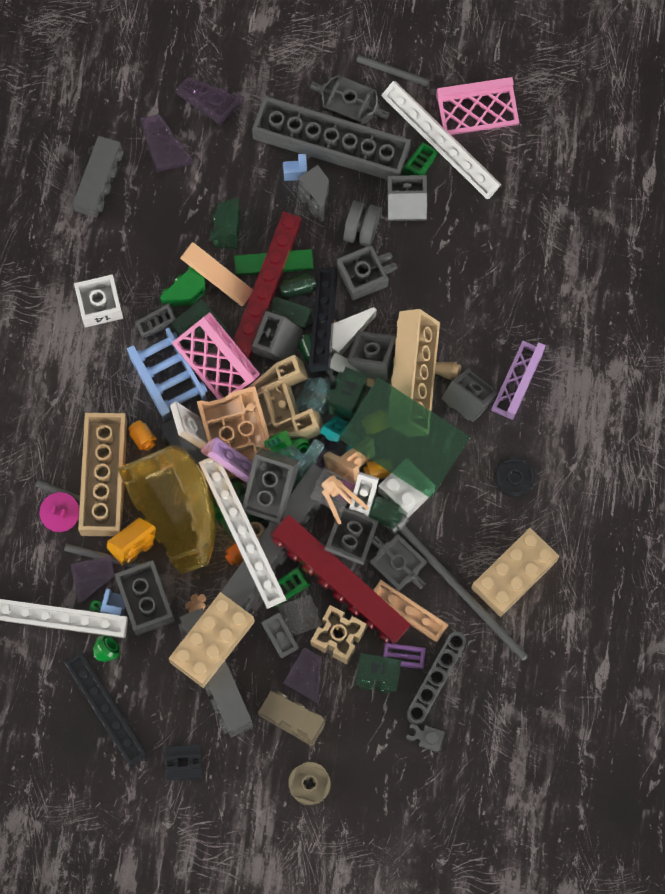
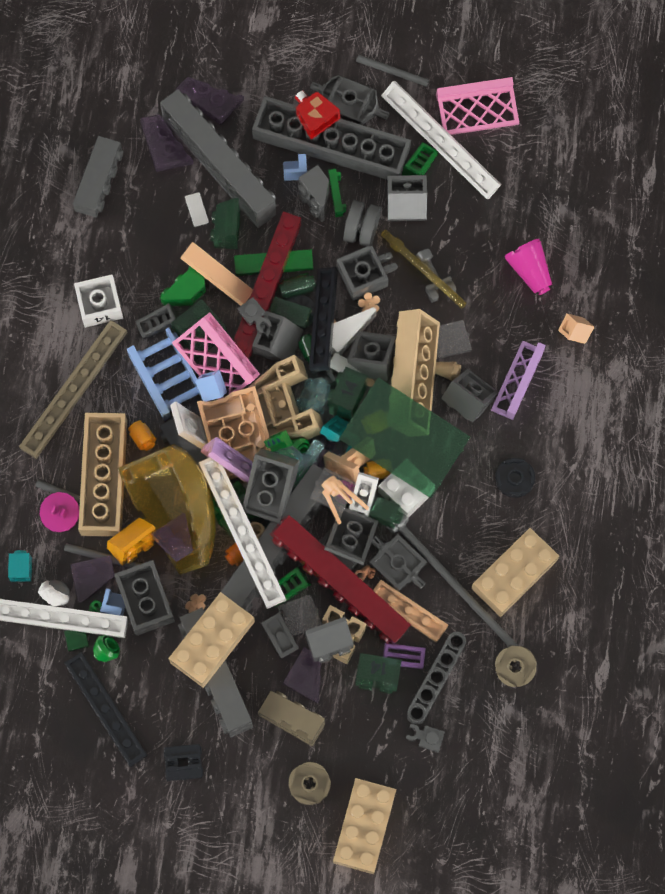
none -> teal brick [8,550,32,582]
none -> dark tan plate [19,320,127,459]
none -> white hair [38,580,70,607]
none -> dark green tile [64,630,89,652]
none -> wing [152,513,193,562]
none -> dark grey brick [160,89,276,228]
none -> white sticker [185,192,209,227]
none -> light blue panel [196,370,227,402]
none -> dark grey plate [237,297,271,334]
none -> red torso [295,91,340,140]
none -> dark grey slope [305,617,354,663]
none -> green piece [328,169,346,217]
none -> tan brick [333,778,396,874]
none -> nougat arm [355,565,376,581]
none -> light nougat plant [358,292,380,312]
none -> clear yellow bar [381,230,467,308]
none -> dark grey bar [416,249,456,303]
none -> clear piece [437,320,472,359]
none -> dark tan plate [495,645,537,687]
none -> dark pink cone [504,238,552,295]
none -> light nougat panel [558,314,594,344]

